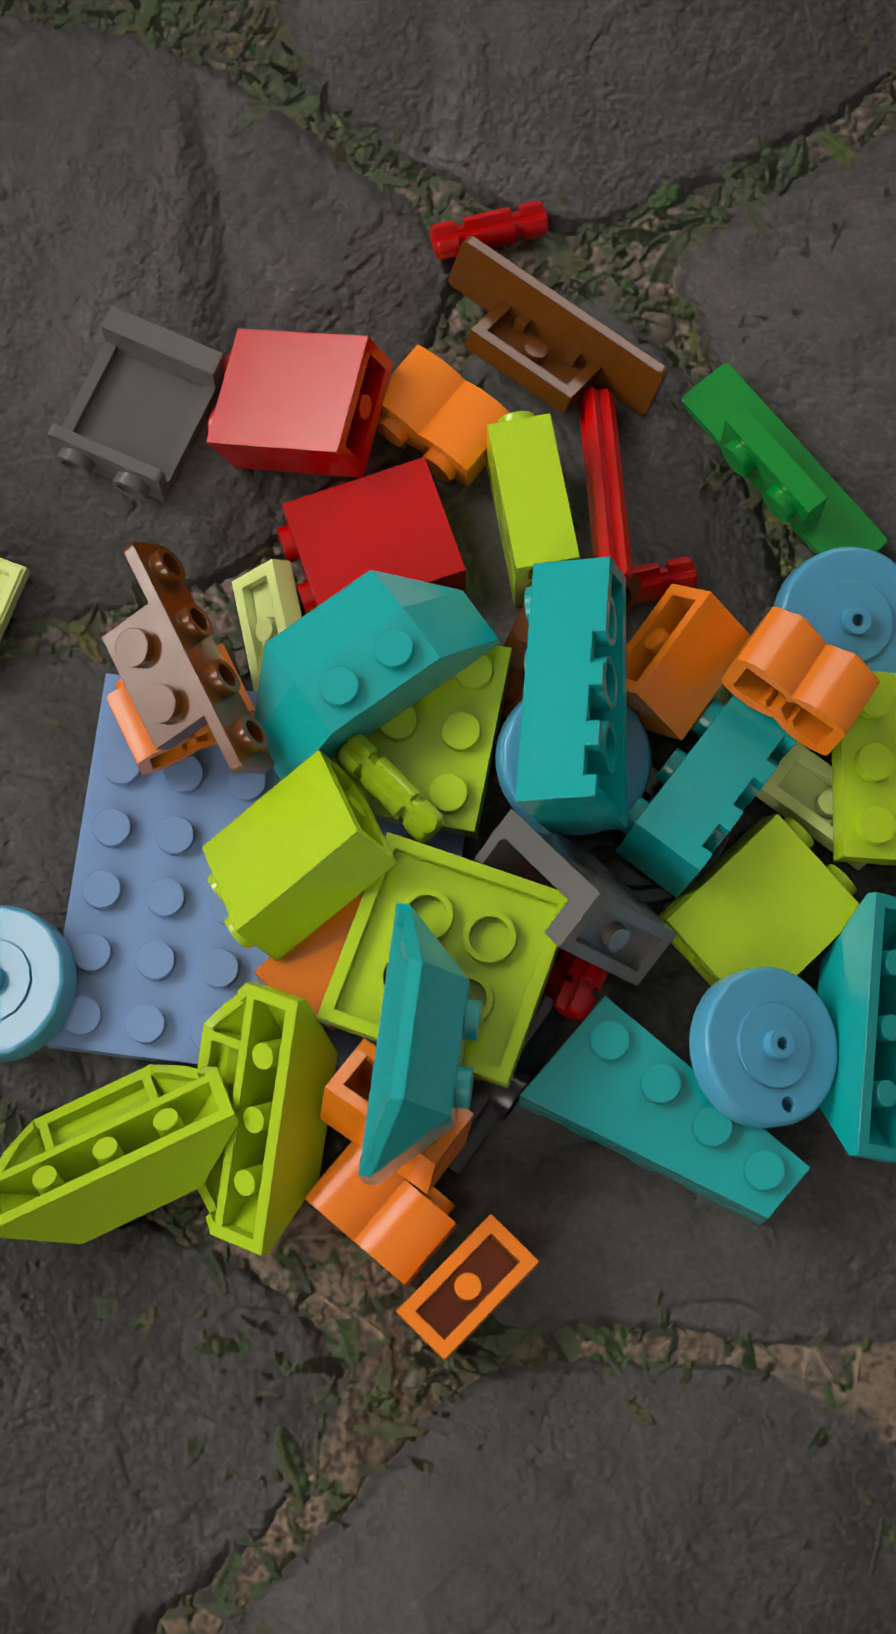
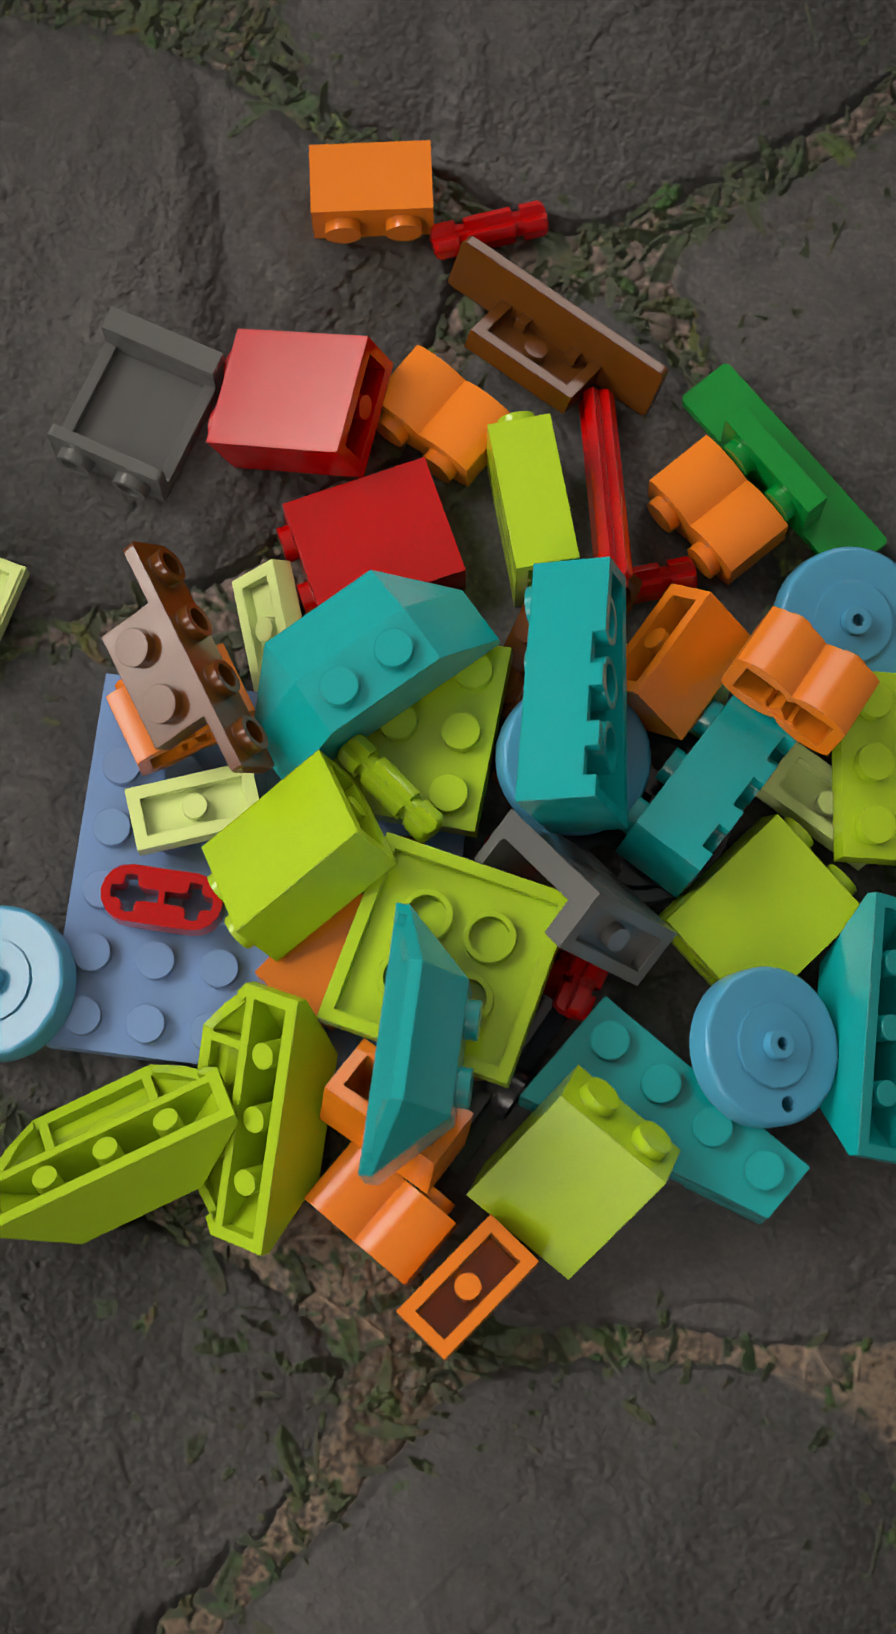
none -> red beam [100,864,225,936]
none -> yellowish green plate [124,766,260,856]
none -> orange brick [309,140,434,244]
none -> lime brick [466,1065,681,1280]
none -> orange brick [647,435,788,585]

